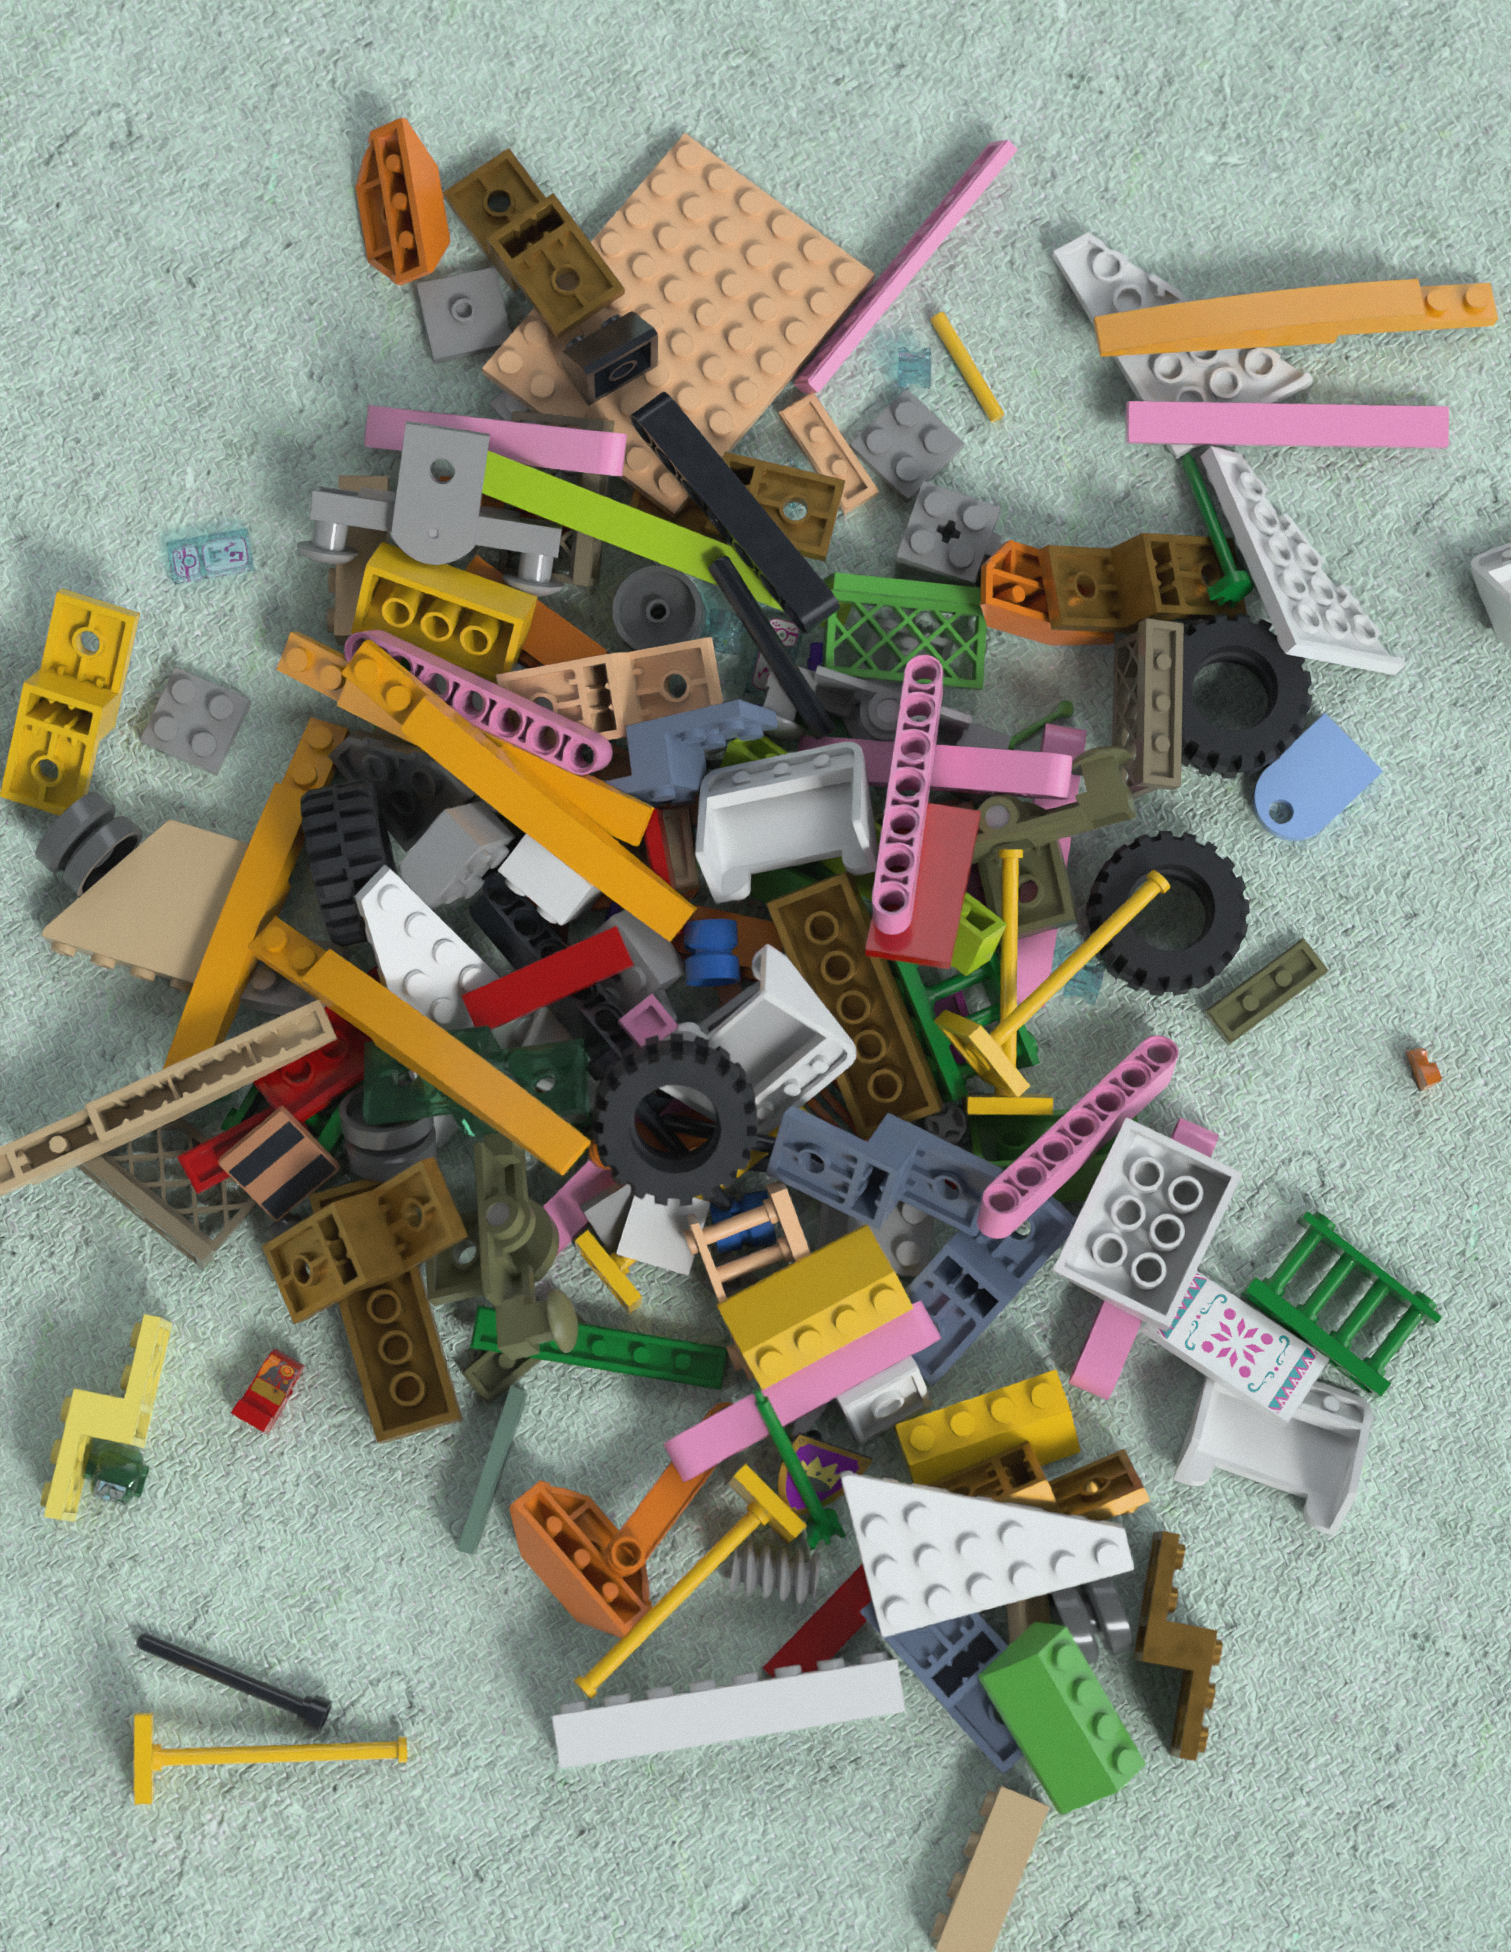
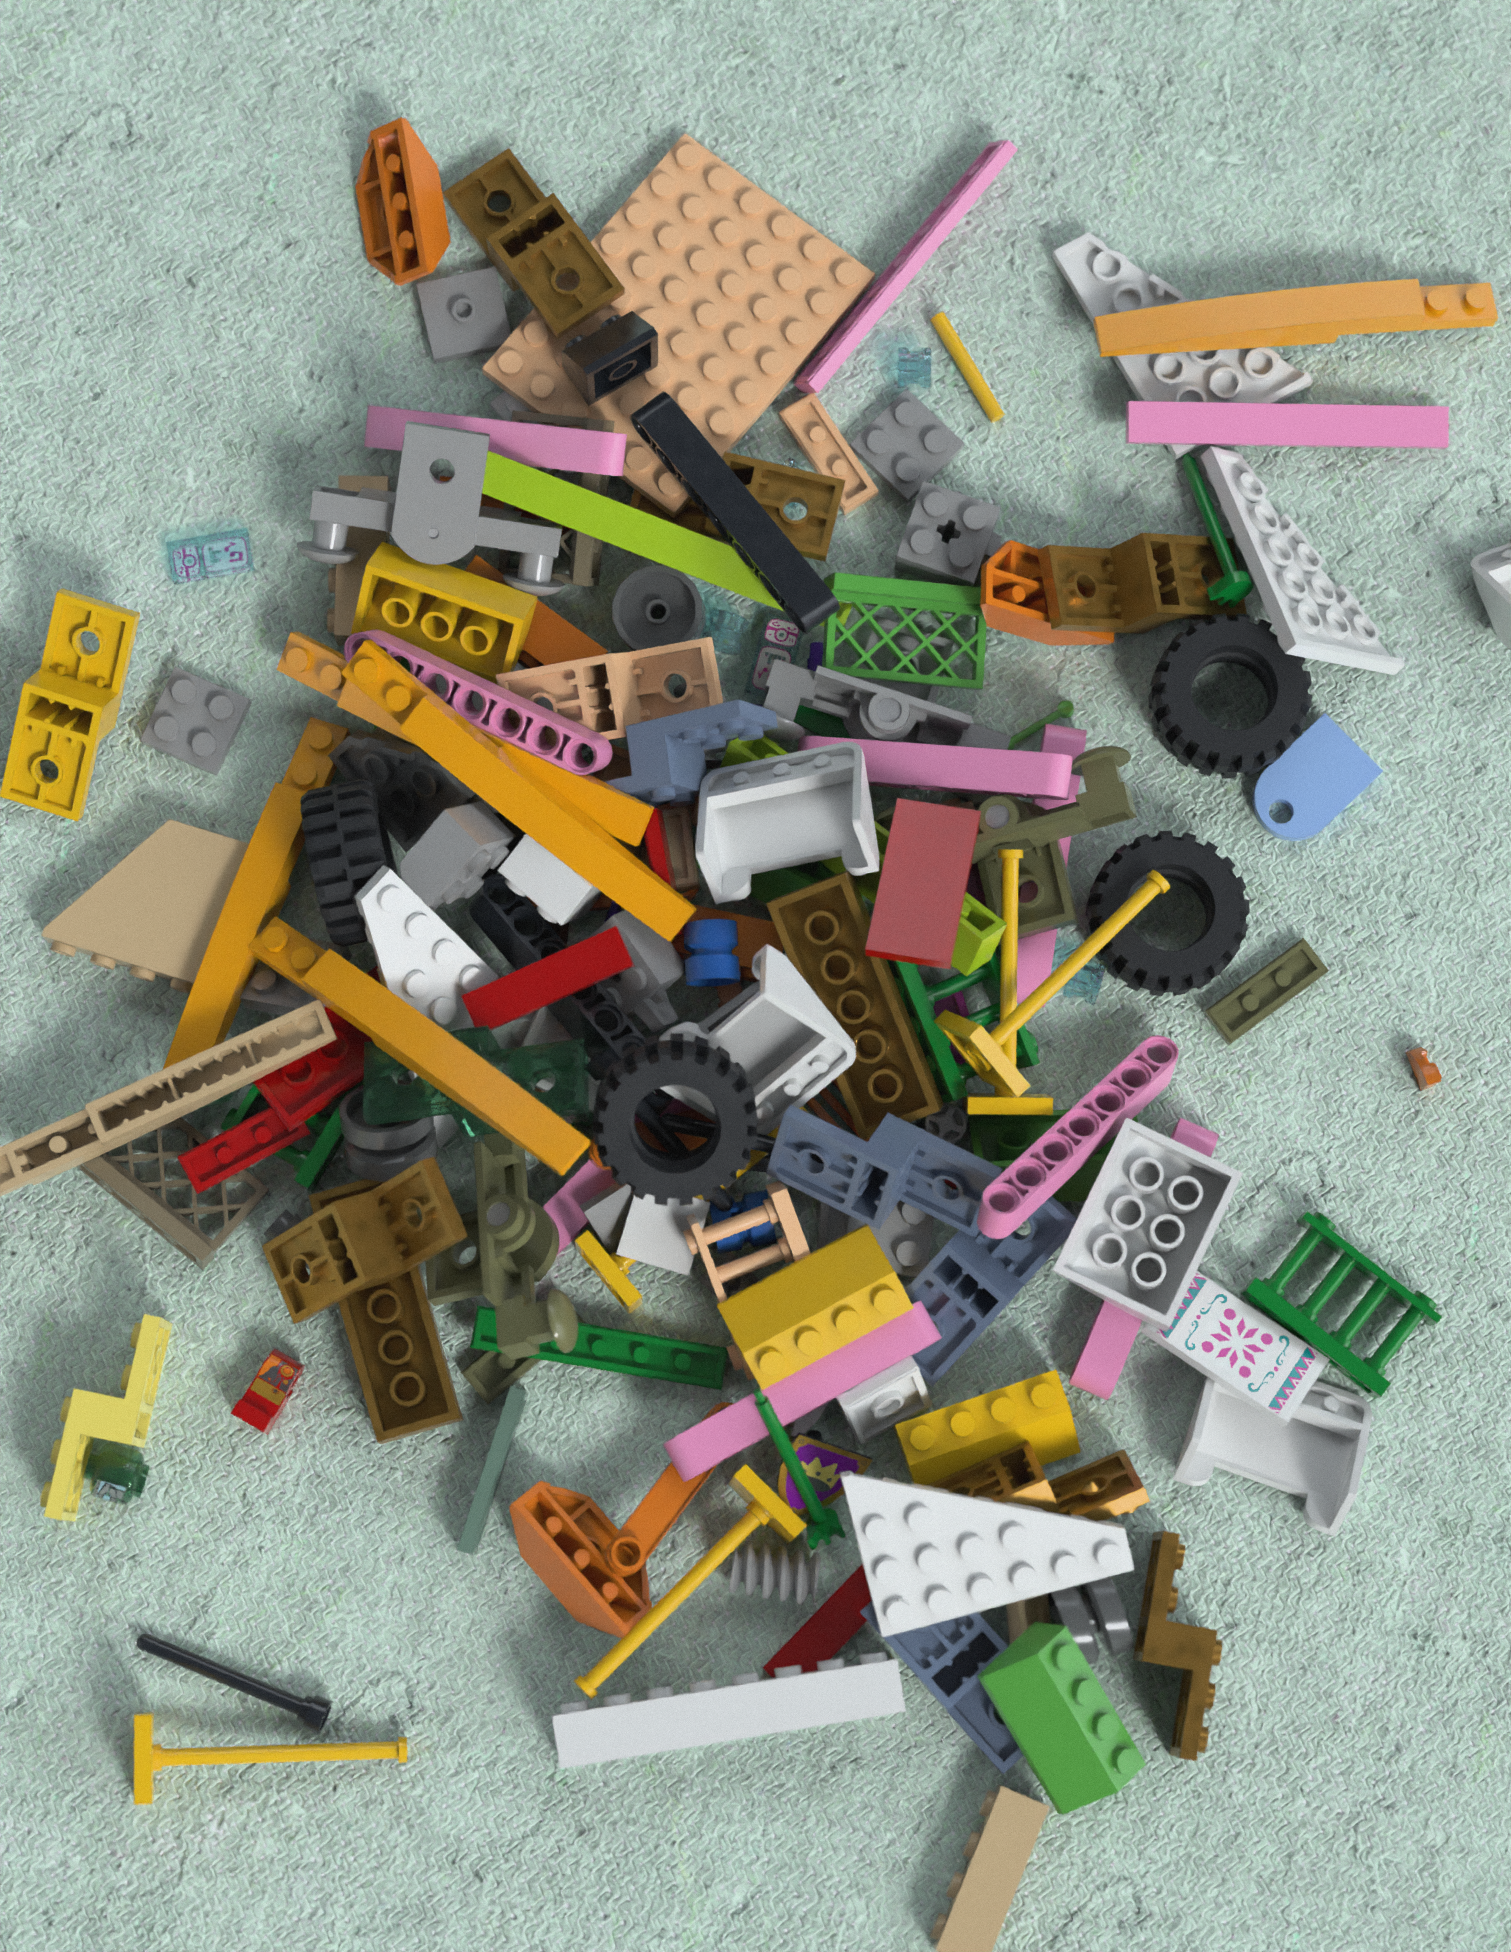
dark grey wheel [35,791,142,897] -> none
tile [218,1105,340,1222] -> none
bright pink tile [618,994,679,1048] -> none
black axle [709,556,835,740] -> none
bright pink beam [872,655,943,935] -> none
dark tan fence [1112,618,1184,799] -> none

